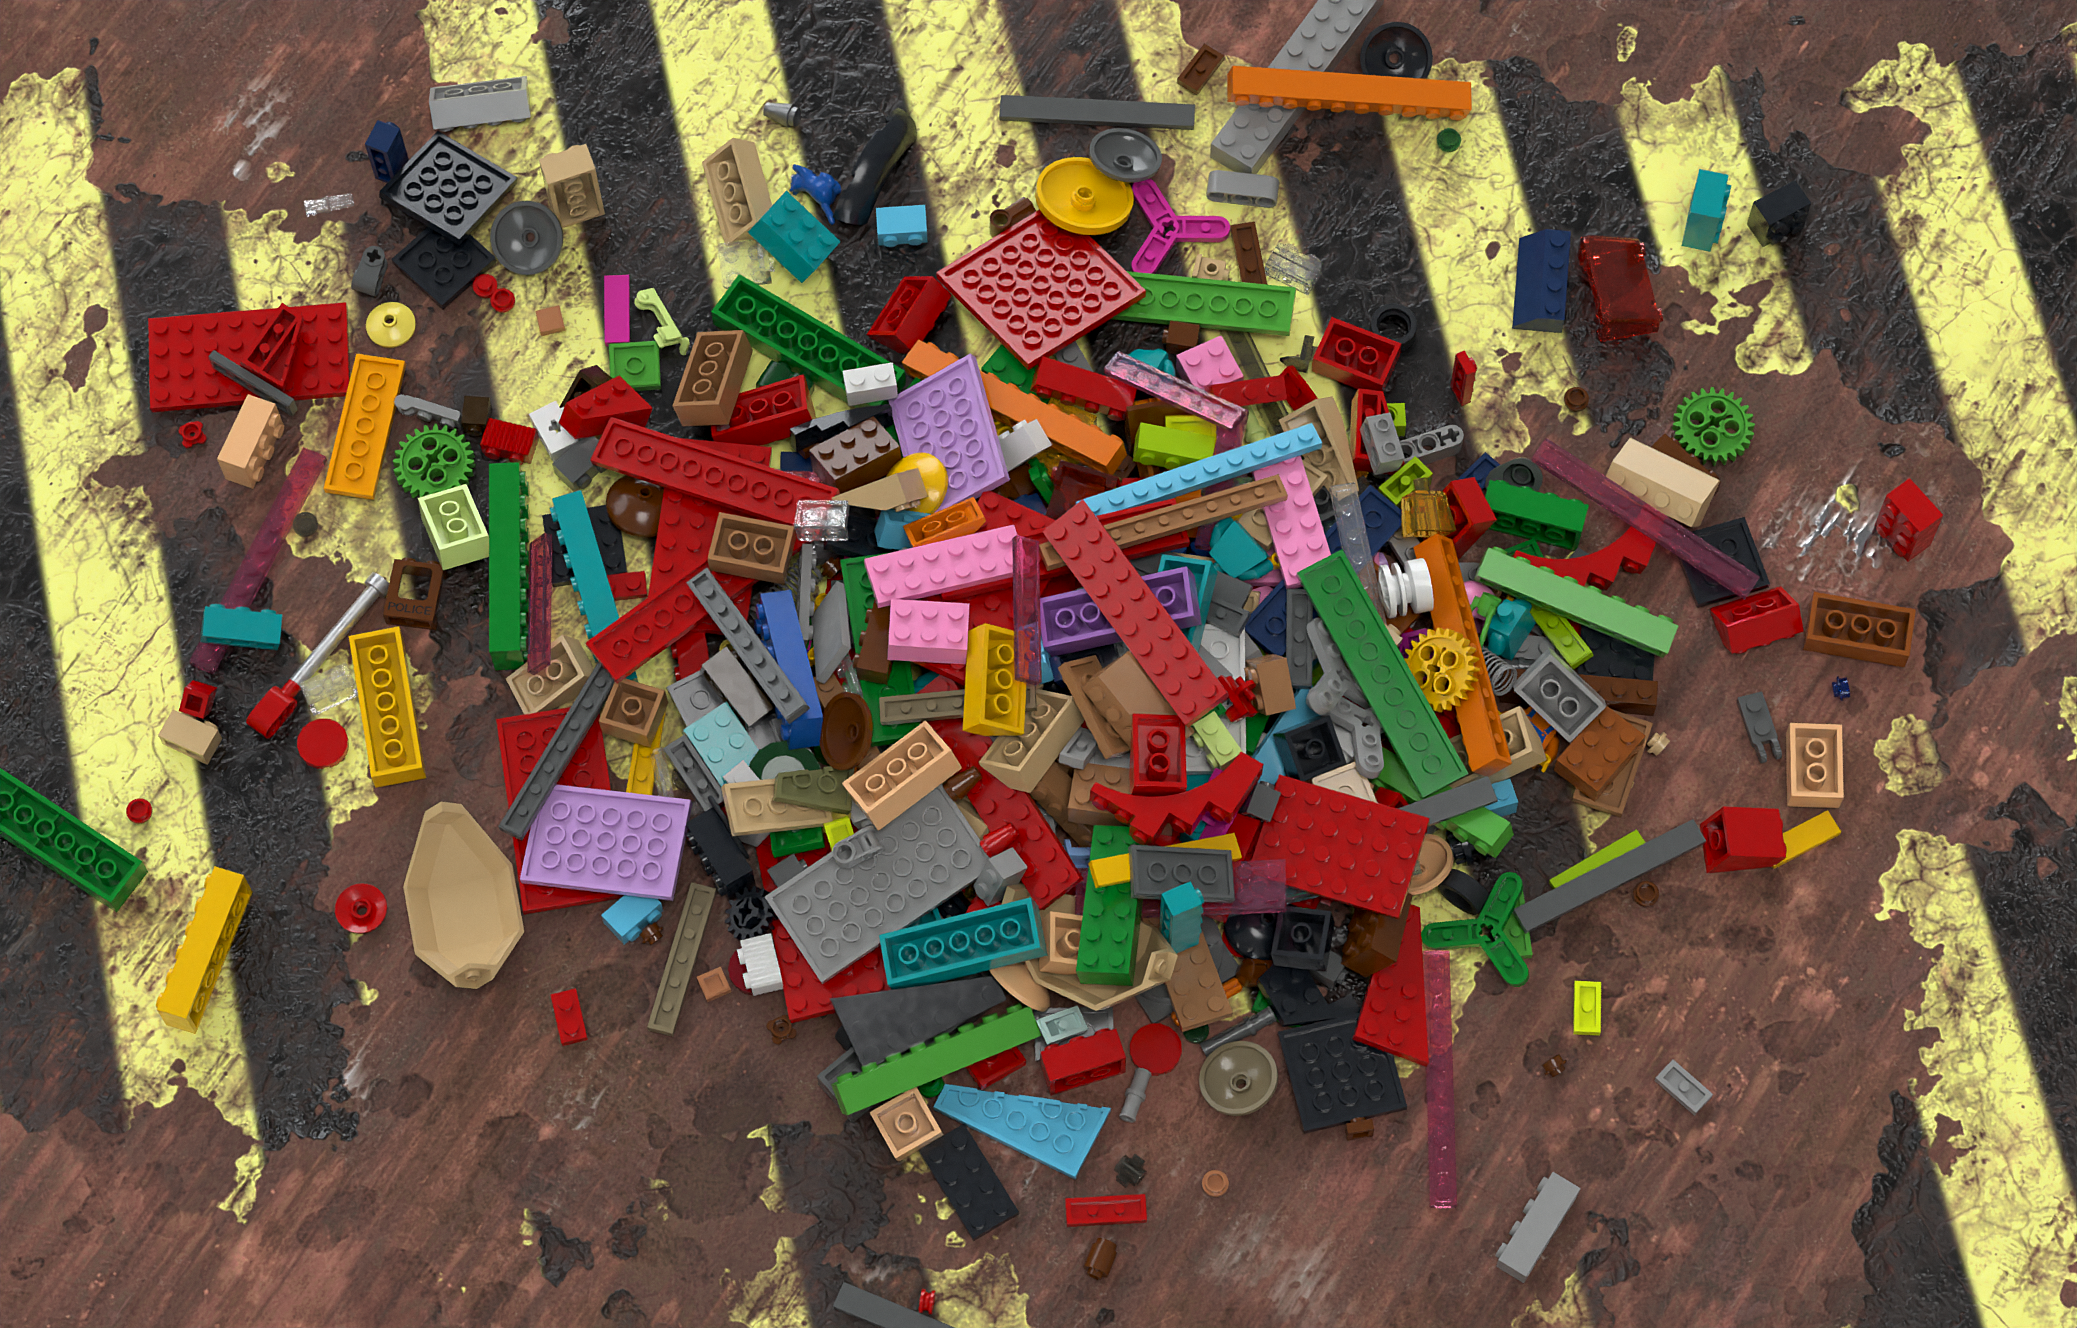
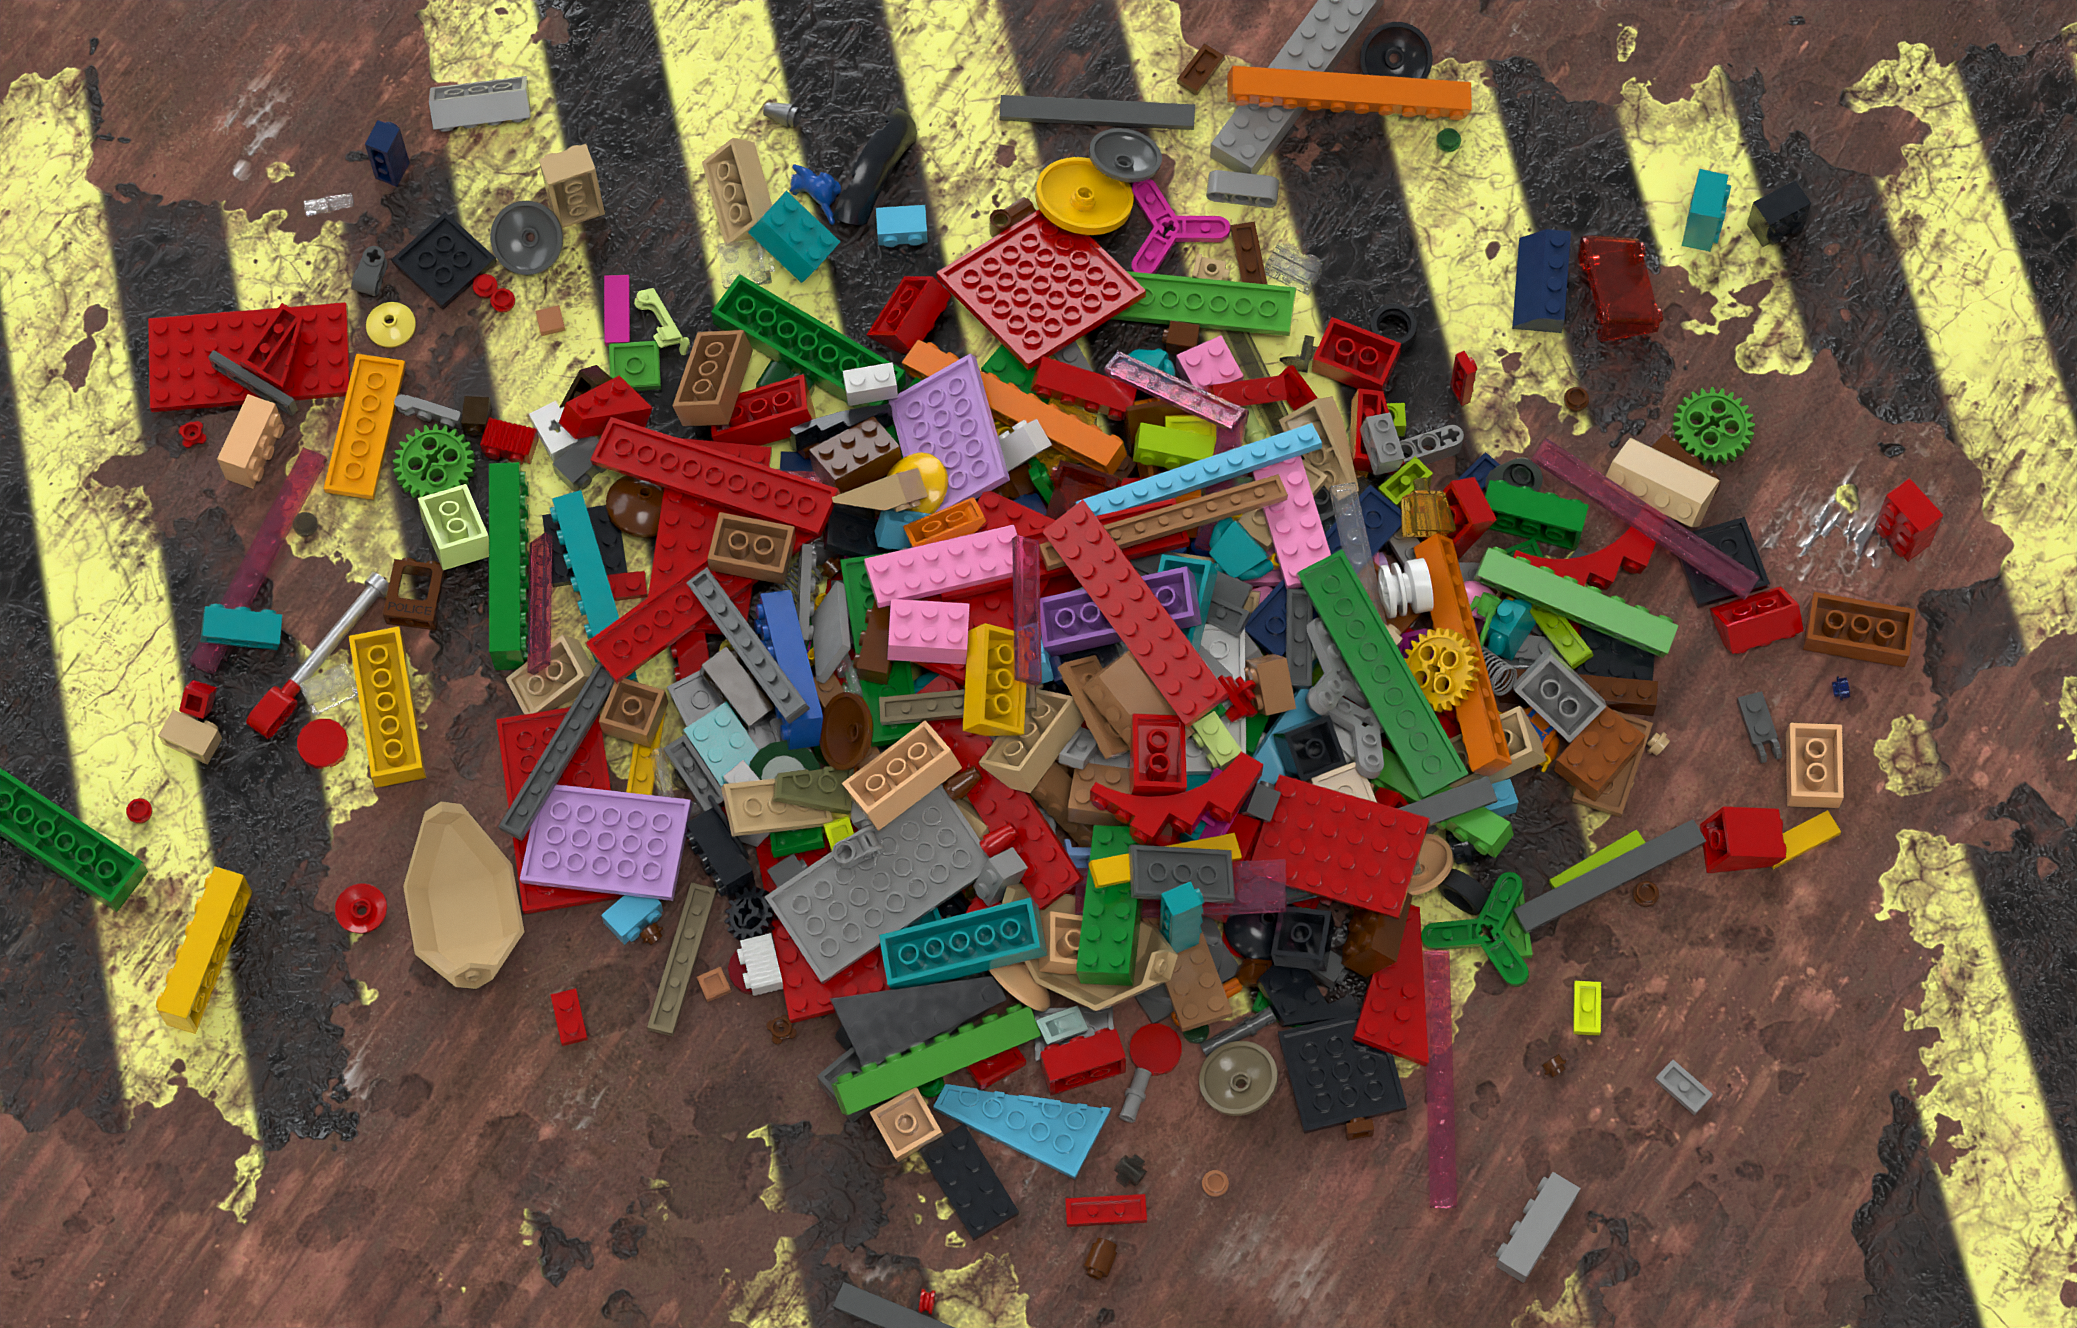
plate [379,131,518,245] -> none
clear bracket [794,500,850,541] -> none

